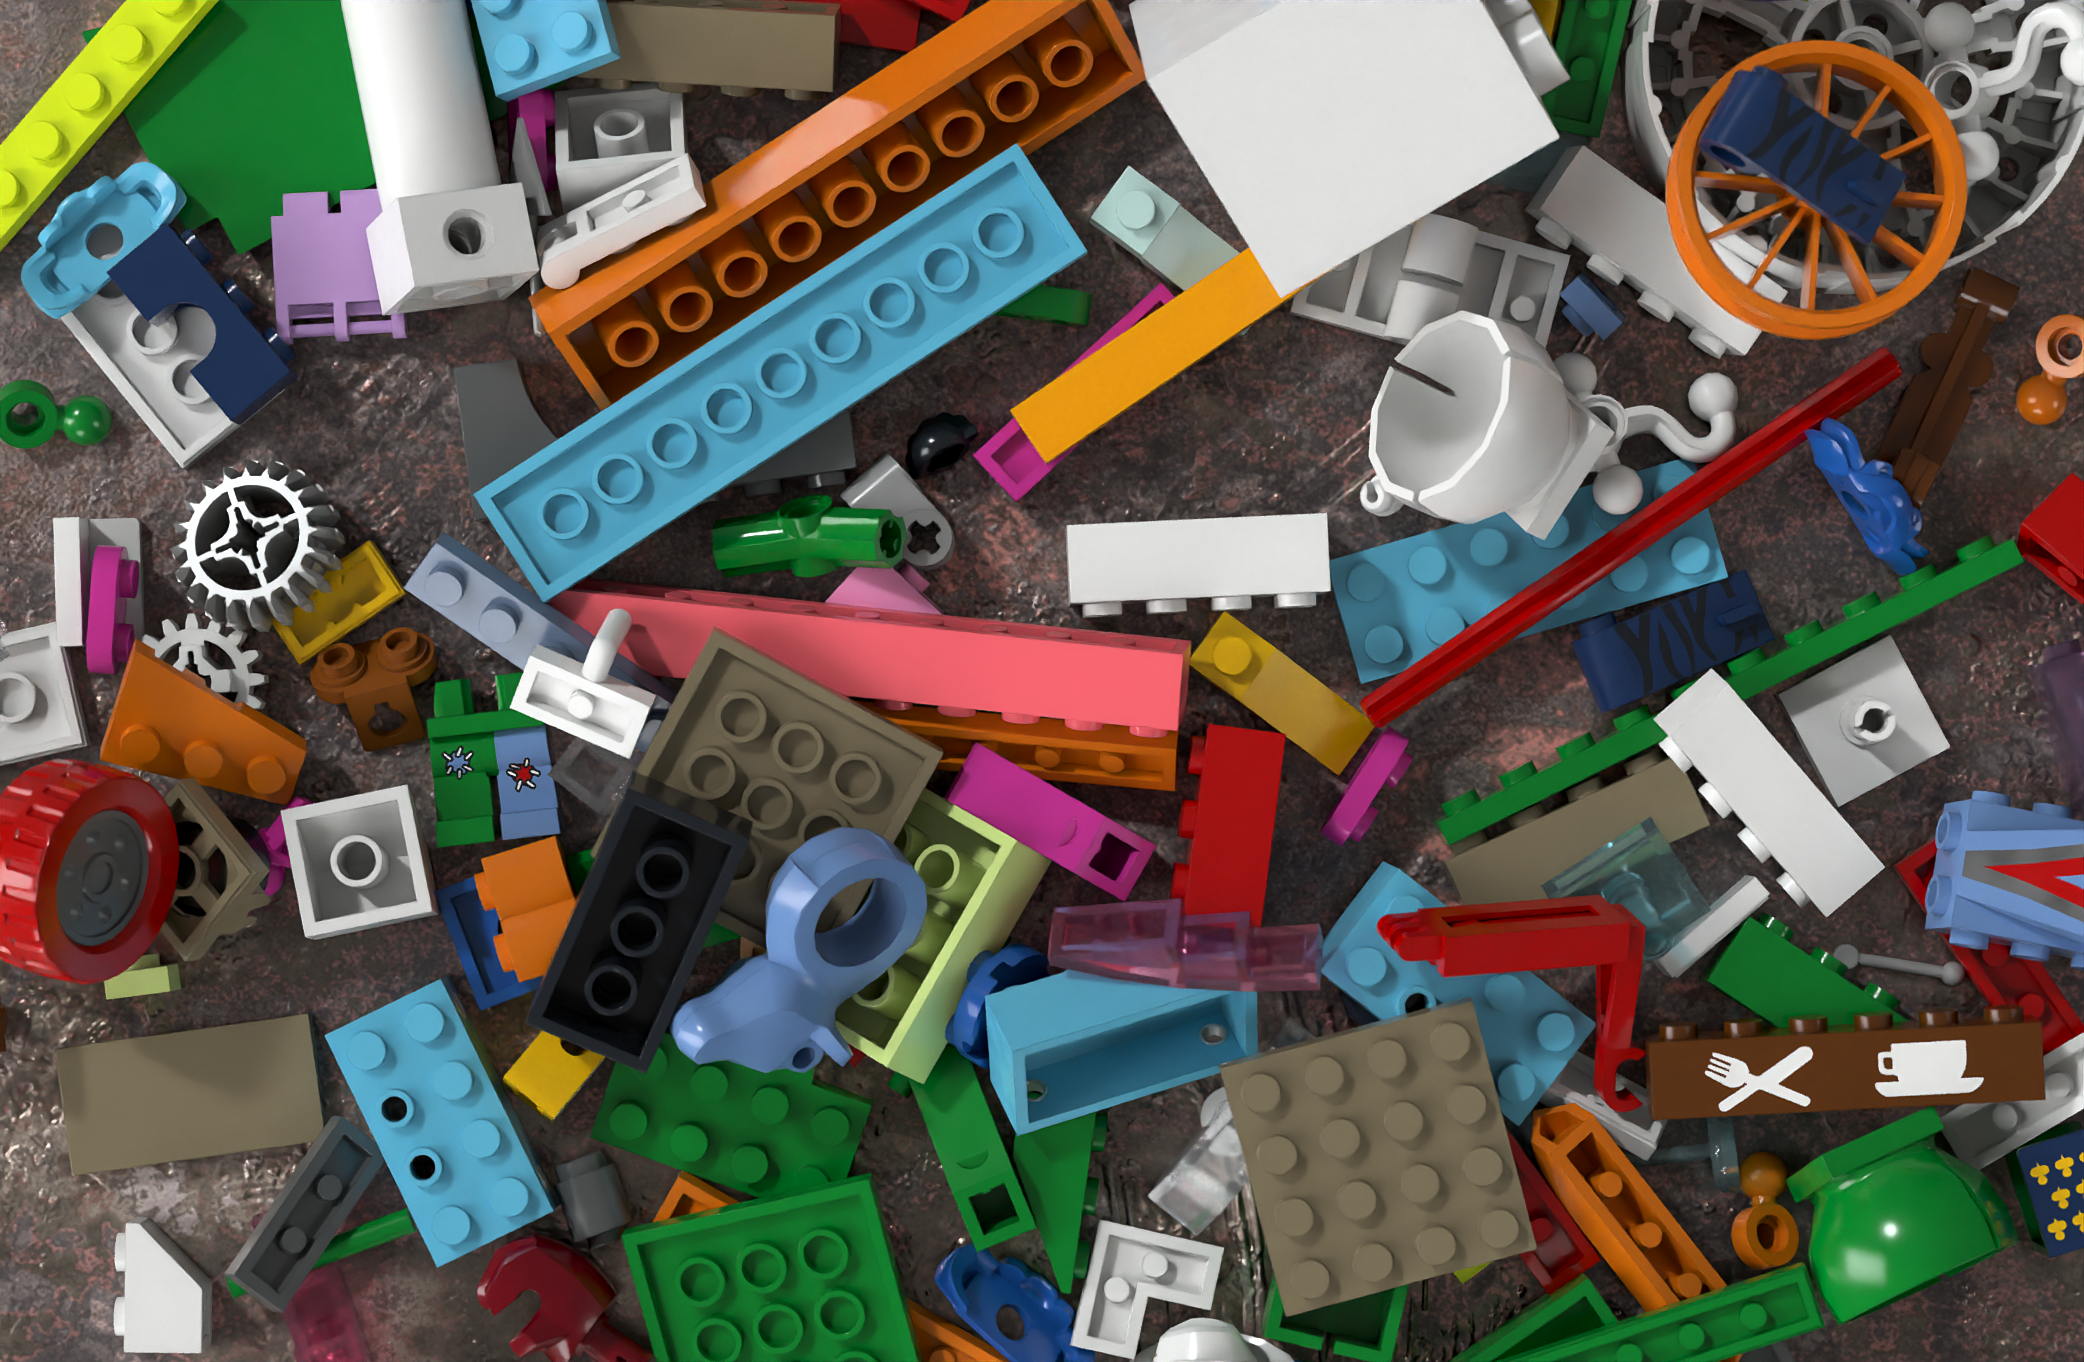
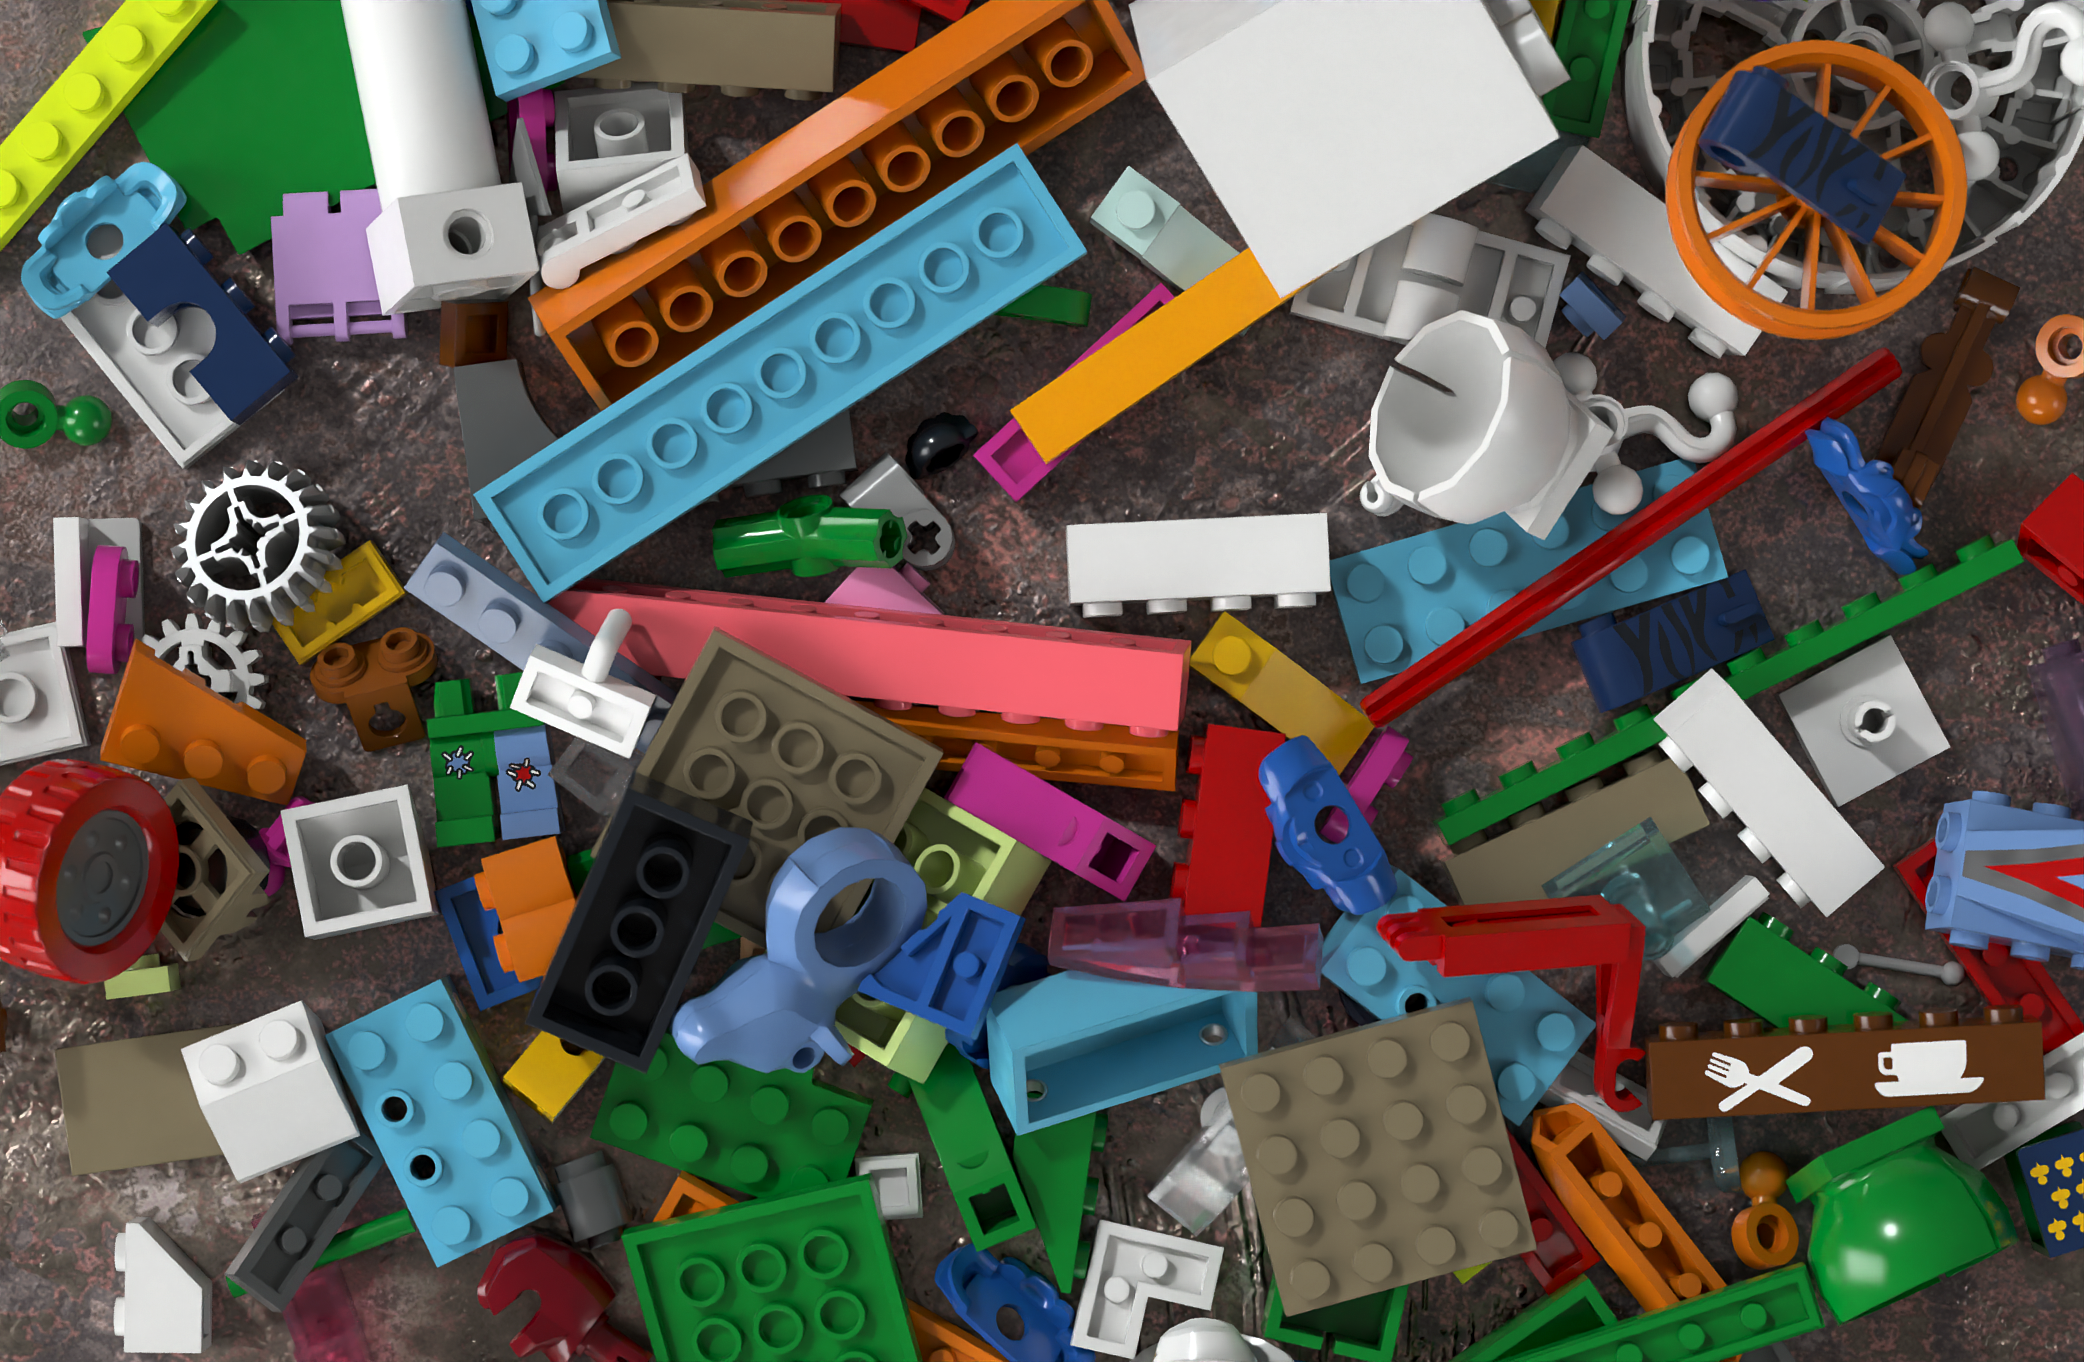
none -> white slope [181,1000,360,1183]
none -> reddish brown plate [439,299,509,368]
none -> white tile [855,1152,923,1220]
none -> blue wing [858,892,1026,1040]
none -> blue piece [1259,735,1398,915]

